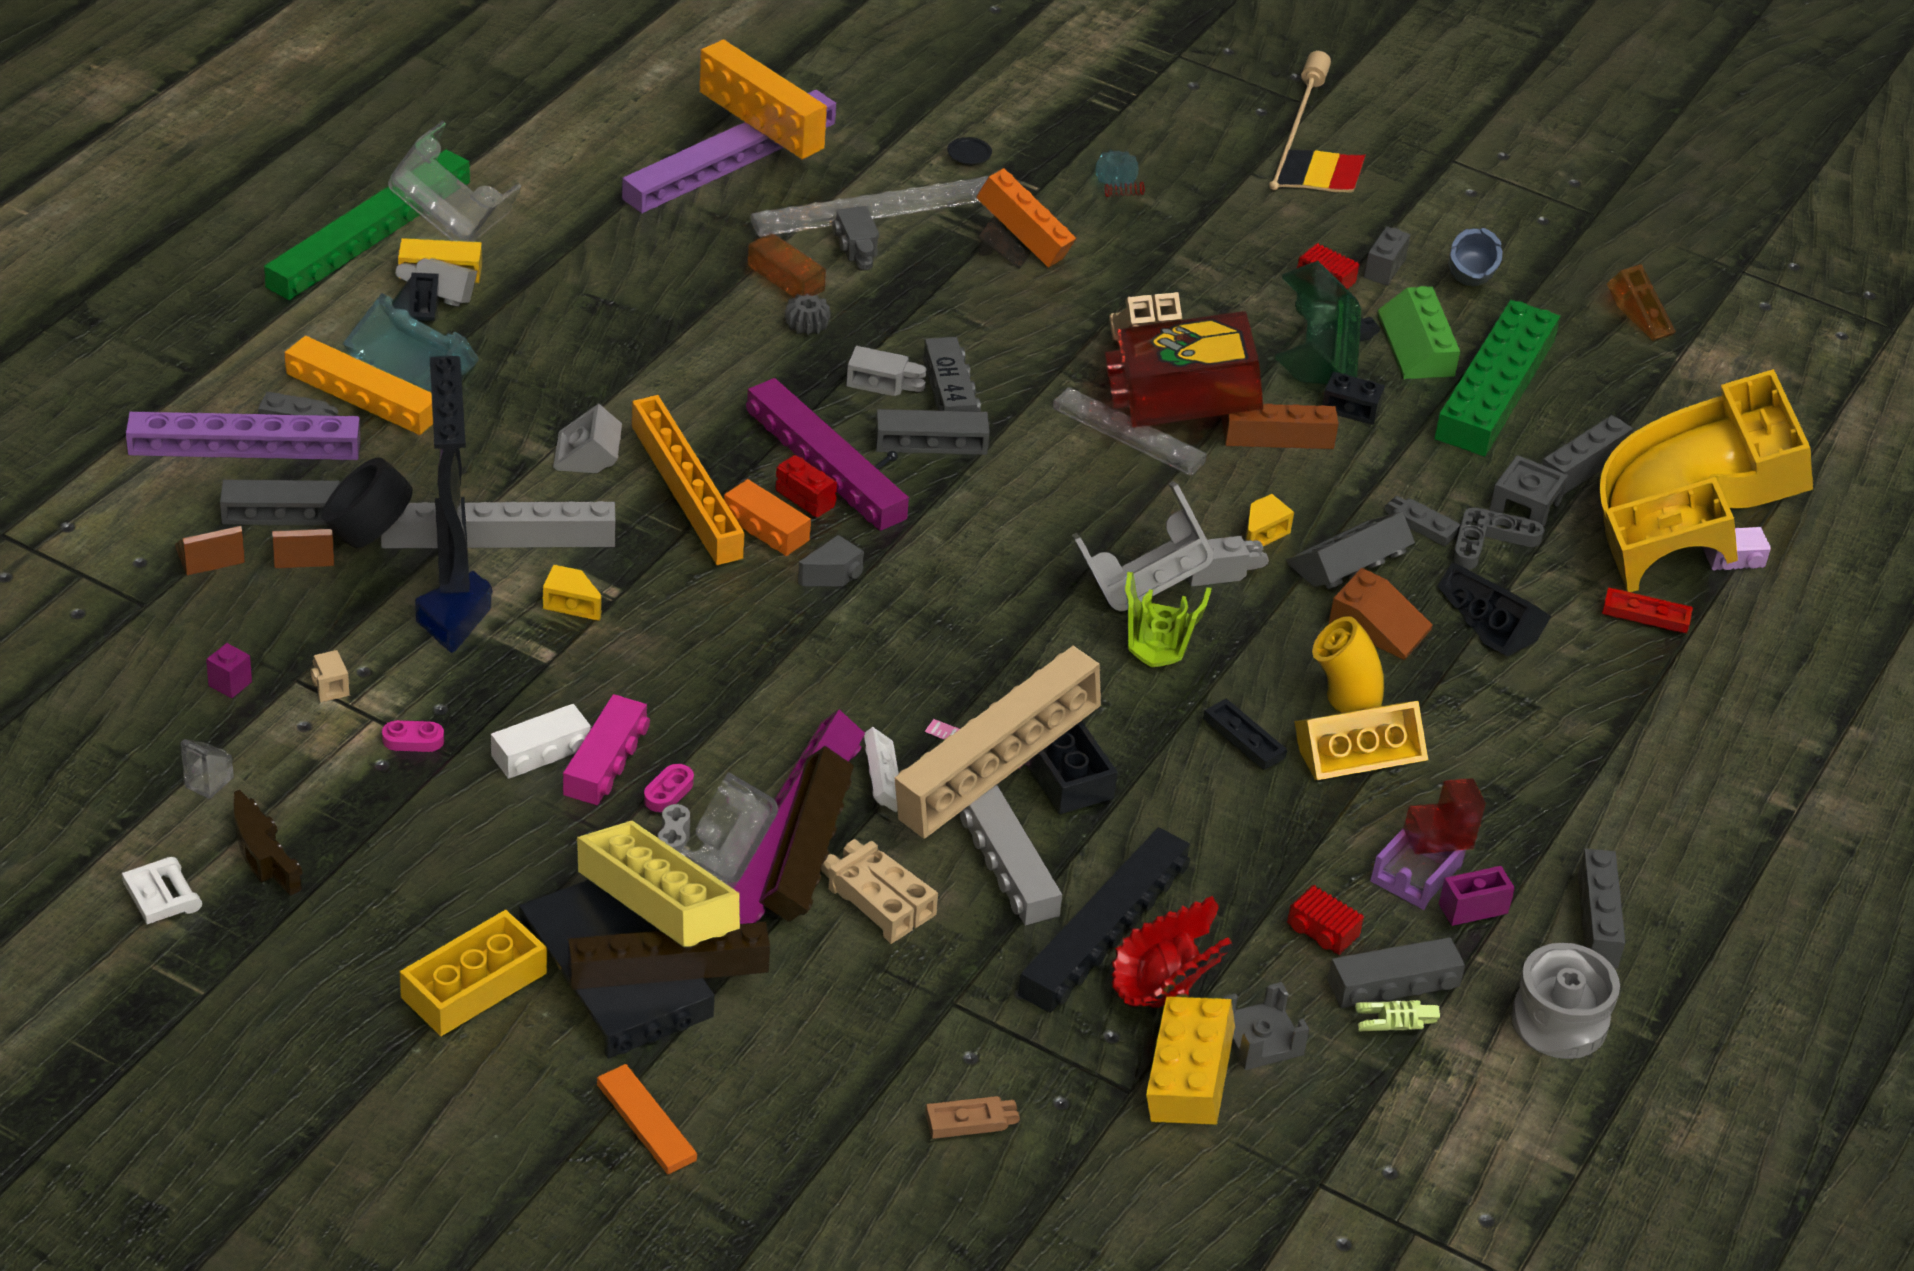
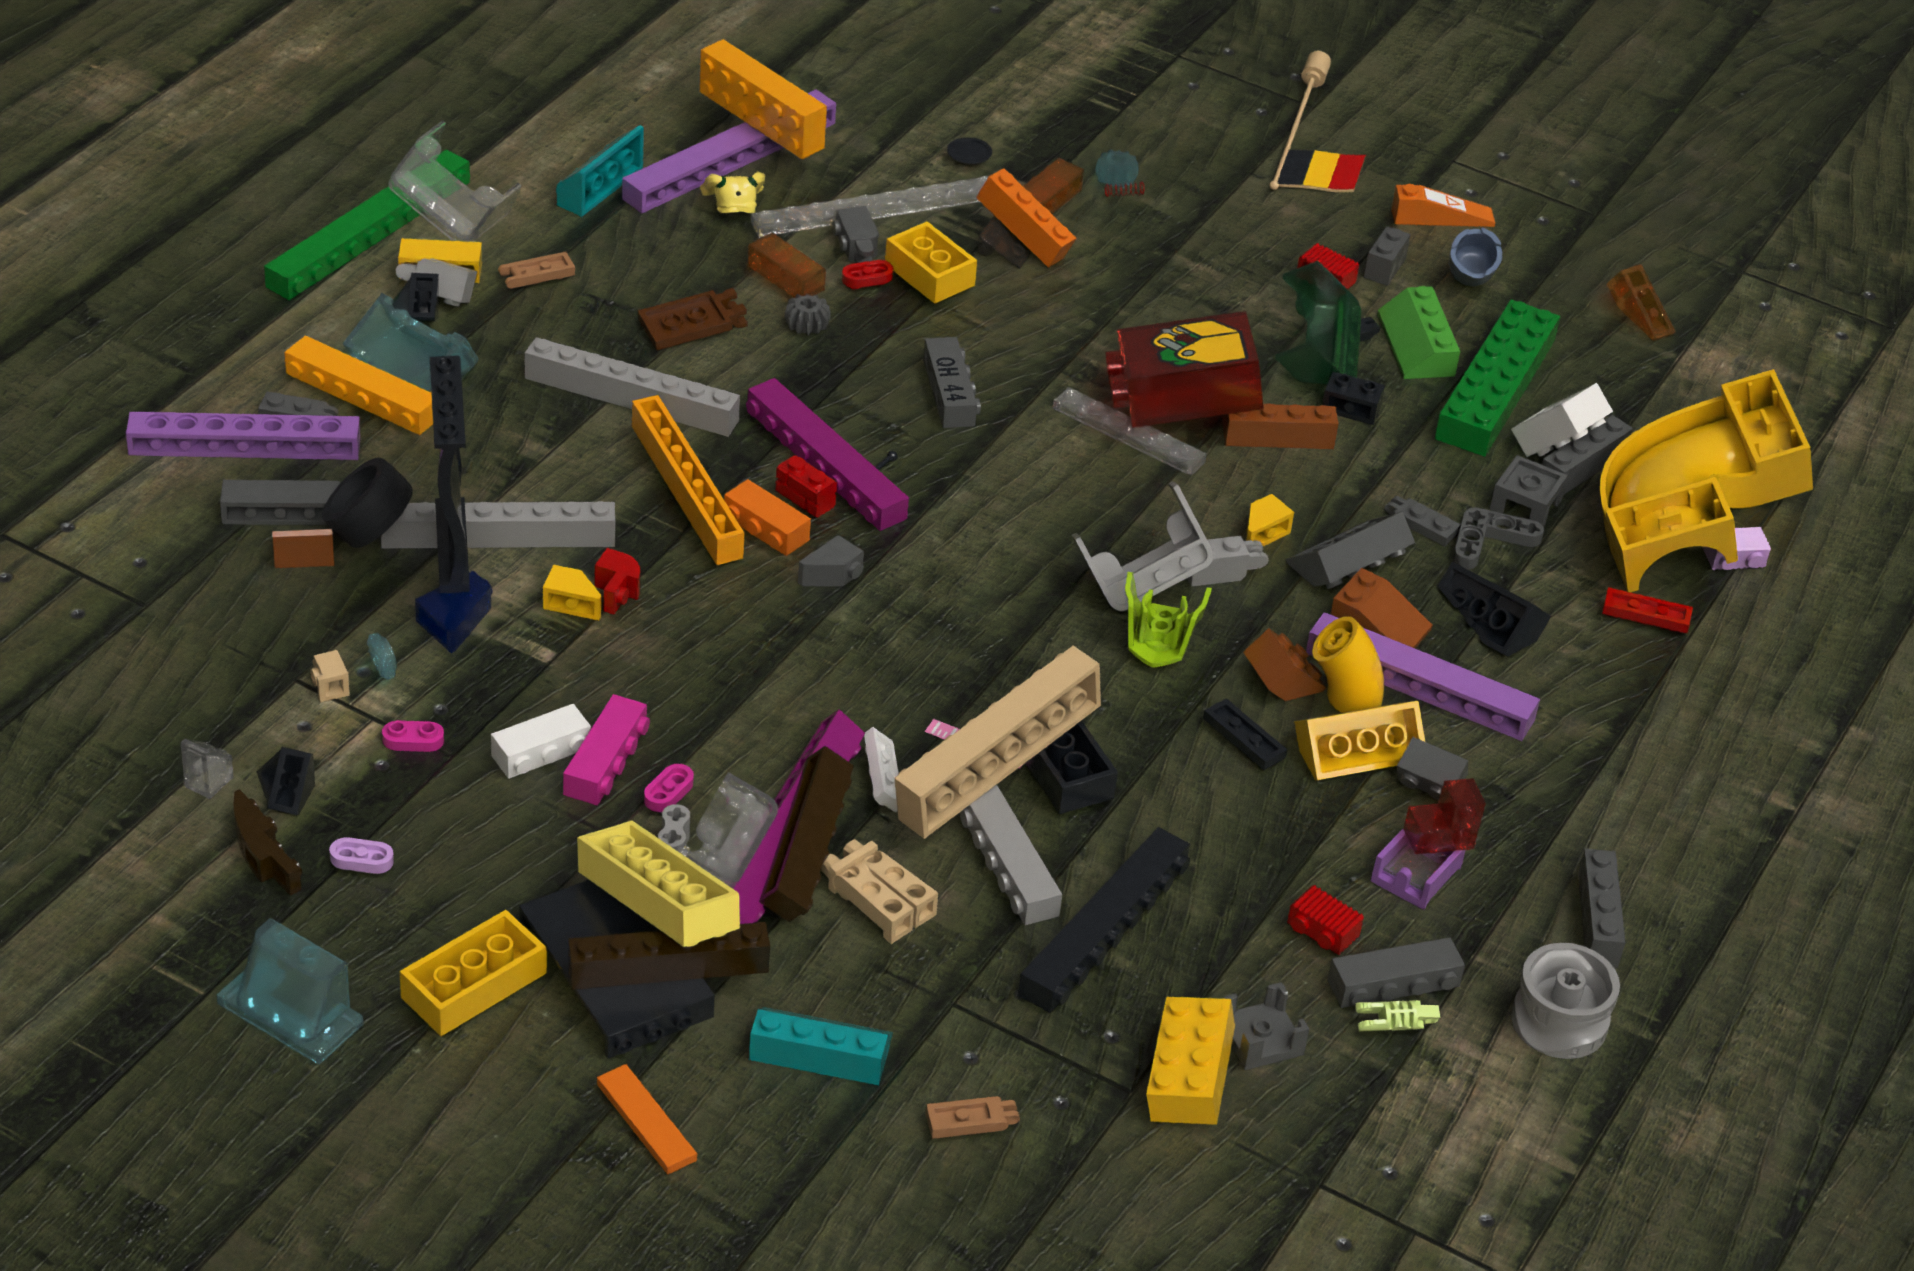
white plate [122,857,202,924] -> none
dark orange slope [175,526,245,575] -> none
magenta brick [206,643,252,699] -> none
light grey slope [553,403,622,473] -> none
light grey hinge [846,346,927,396] -> none
dark grey brick [876,409,989,455] -> none
tan hips [1109,292,1182,341] -> none
red piece [1111,896,1233,1008] -> none
magenta brick [1438,866,1515,926] -> none
none -> clear light blue windscreen [217,918,363,1065]
none -> black slope [256,747,315,815]
none -> lavender plate [329,837,394,874]
none -> clear light blue gear [367,632,397,680]
none -> medium nougat hinge [498,252,575,289]
none -> light grey brick [525,337,740,437]
none -> teal slope [556,125,644,217]
none -> red brick [595,548,640,615]
none -> reddish brown tile [638,288,748,350]
none -> light yellow hair [700,171,765,213]
none -> teal slope [749,1007,893,1085]
none -> red plate [842,260,893,289]
none -> yellow brick [885,221,977,304]
none -> clear orange brick [1000,158,1084,227]
none -> dark orange slope [1243,628,1326,701]
none -> medium lavender brick [1306,612,1540,741]
none -> orange slope [1391,184,1495,227]
none -> dark grey brick [1397,737,1468,803]
none -> white brick [1511,383,1613,457]

